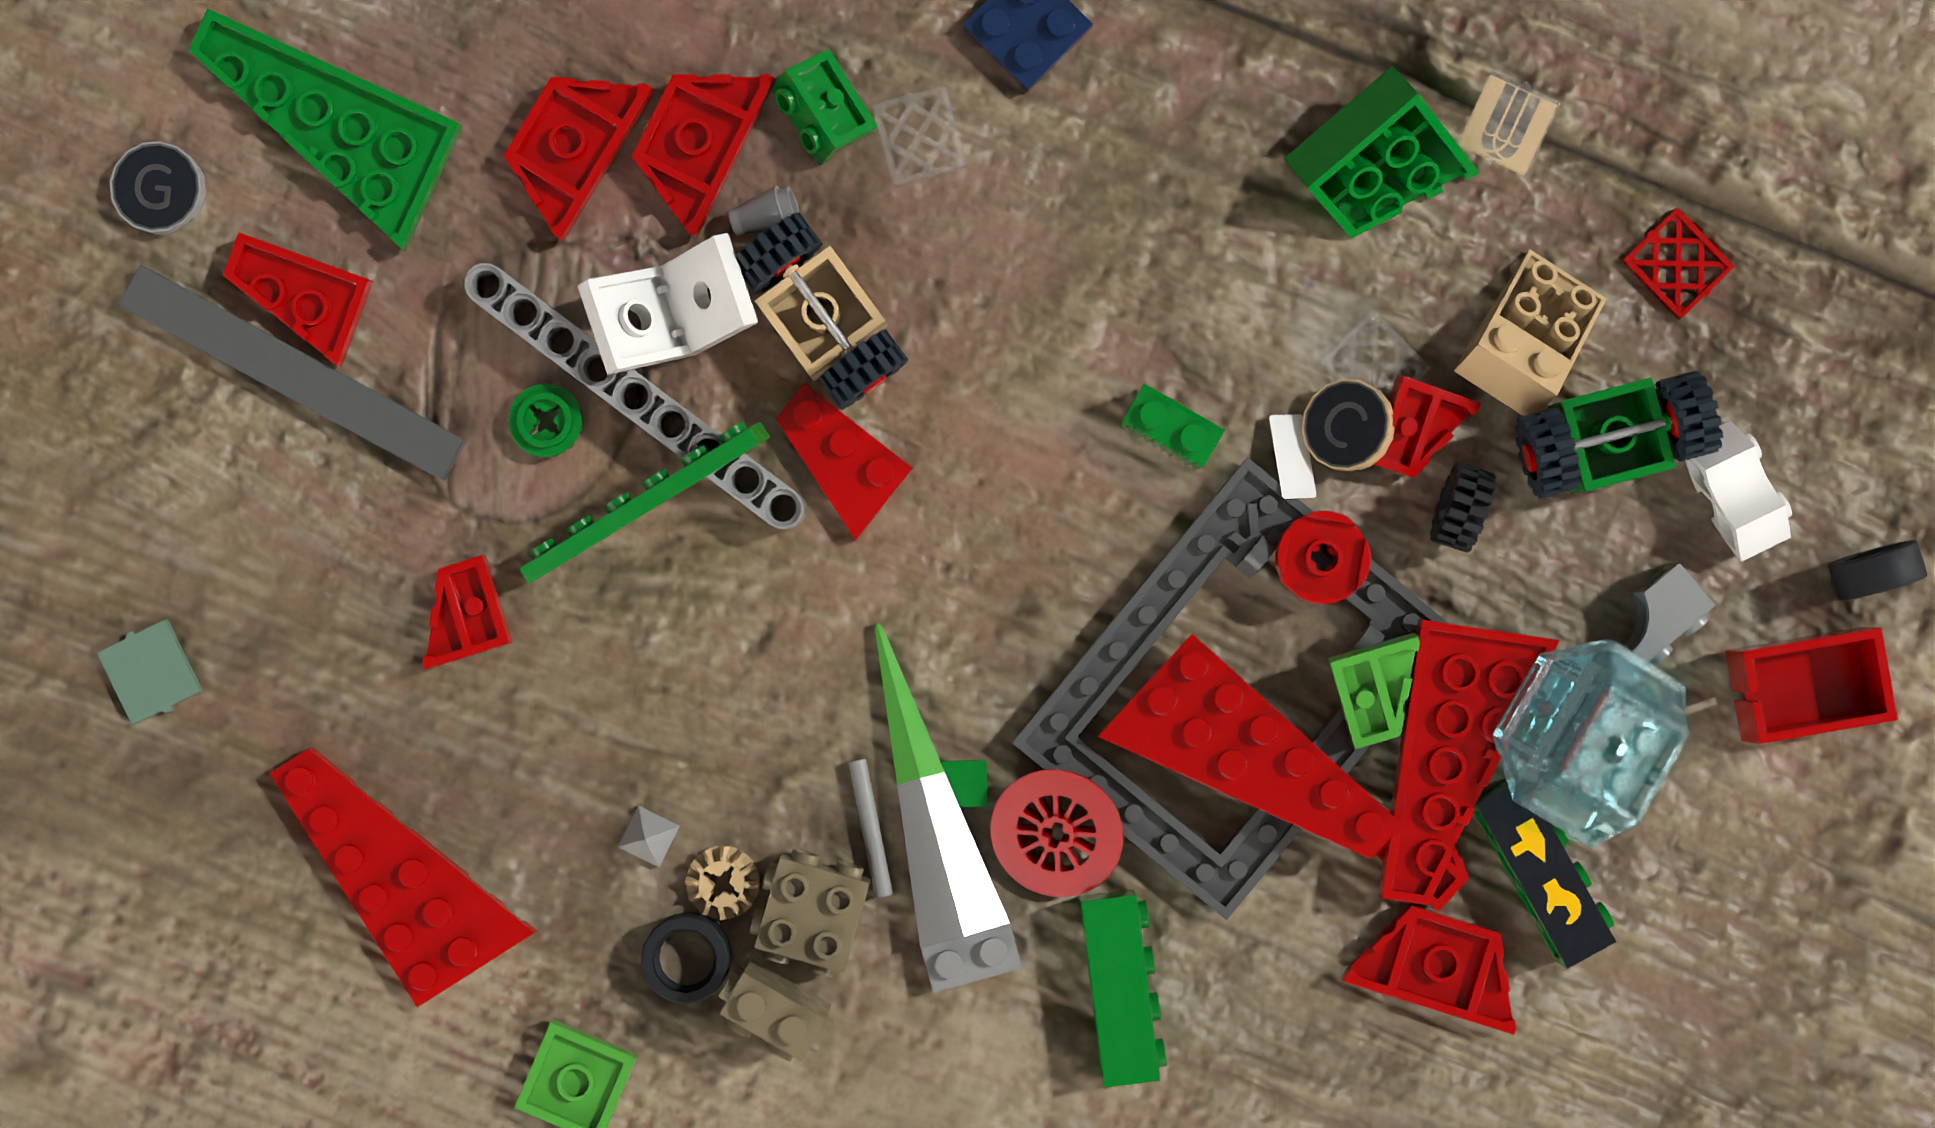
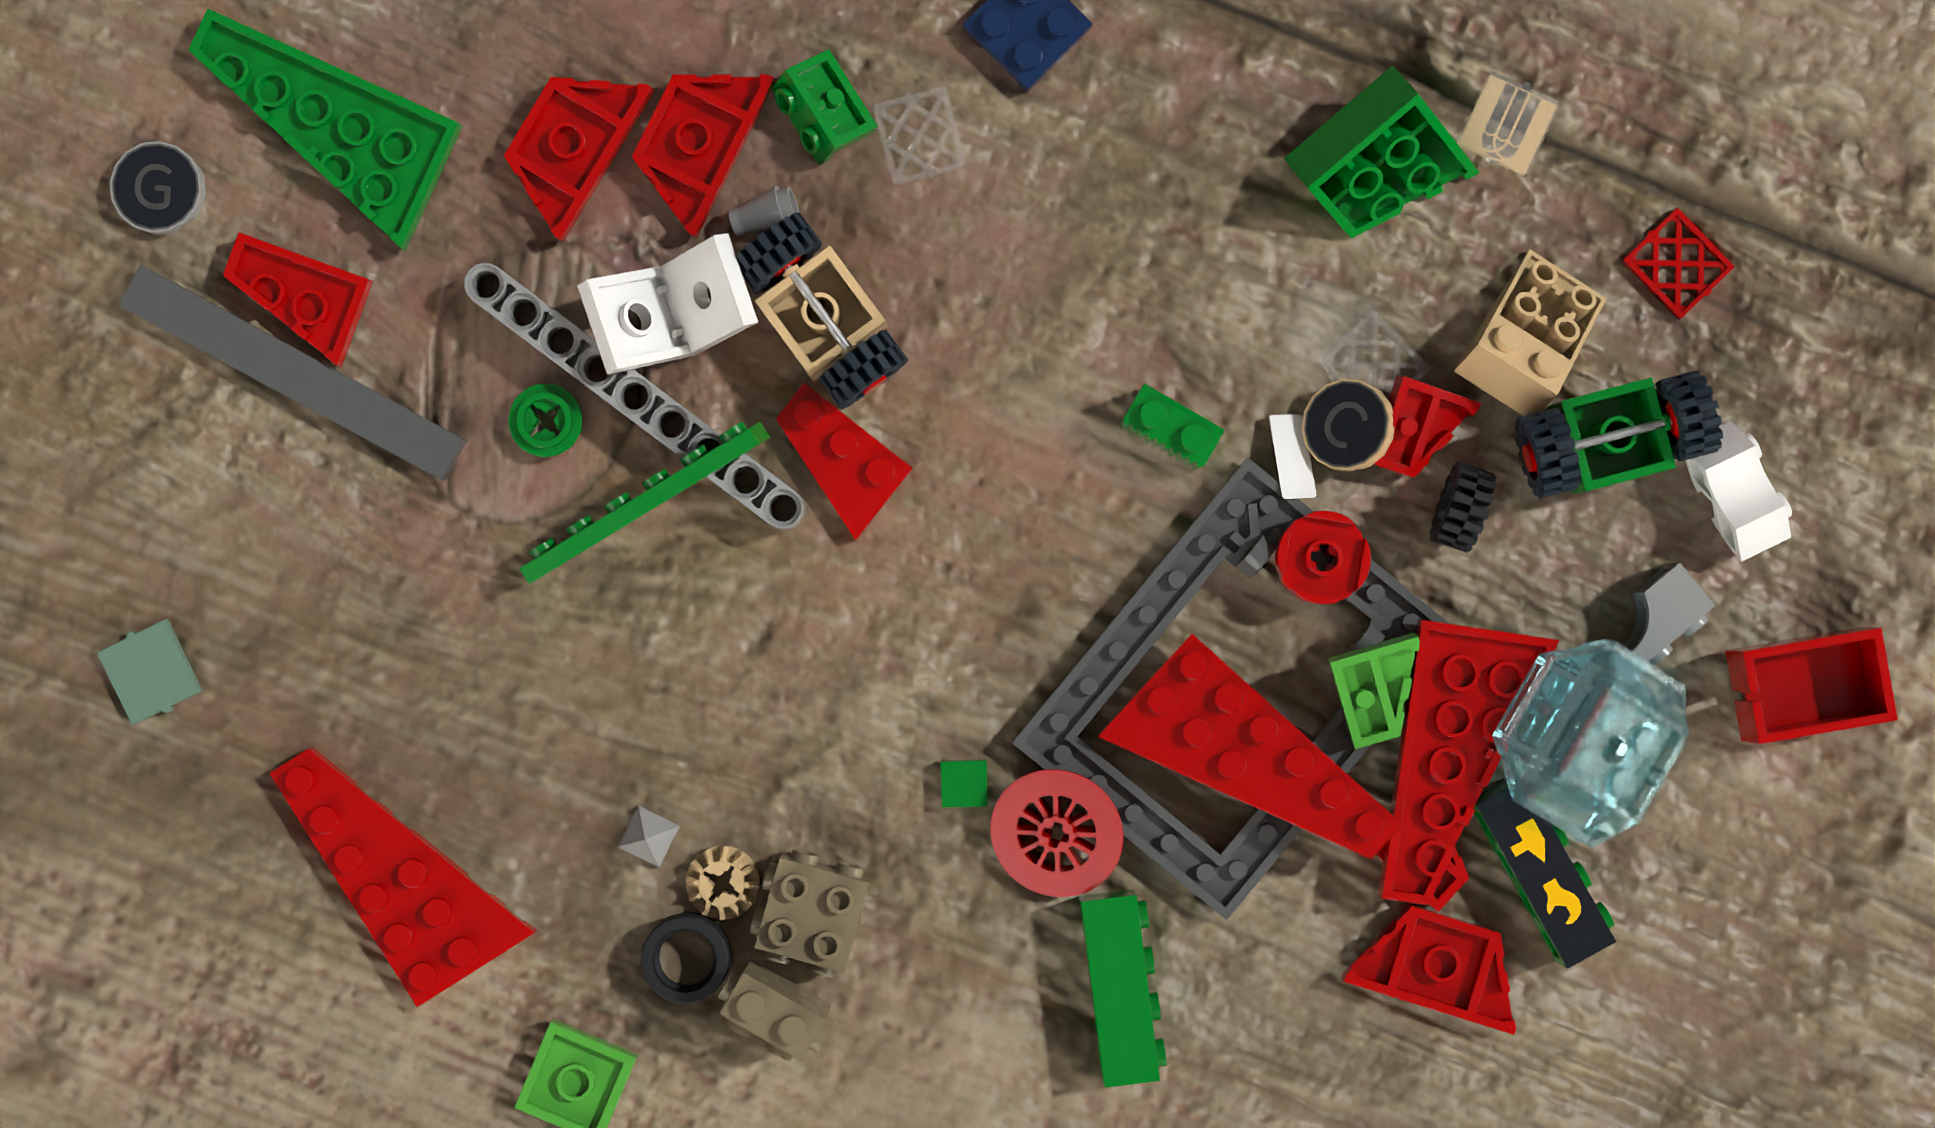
red wing [422,555,513,670] -> none
light grey bar [848,758,893,898] -> none
light grey plate [875,623,1023,993] -> none
black tyre [1828,540,1928,600] -> none

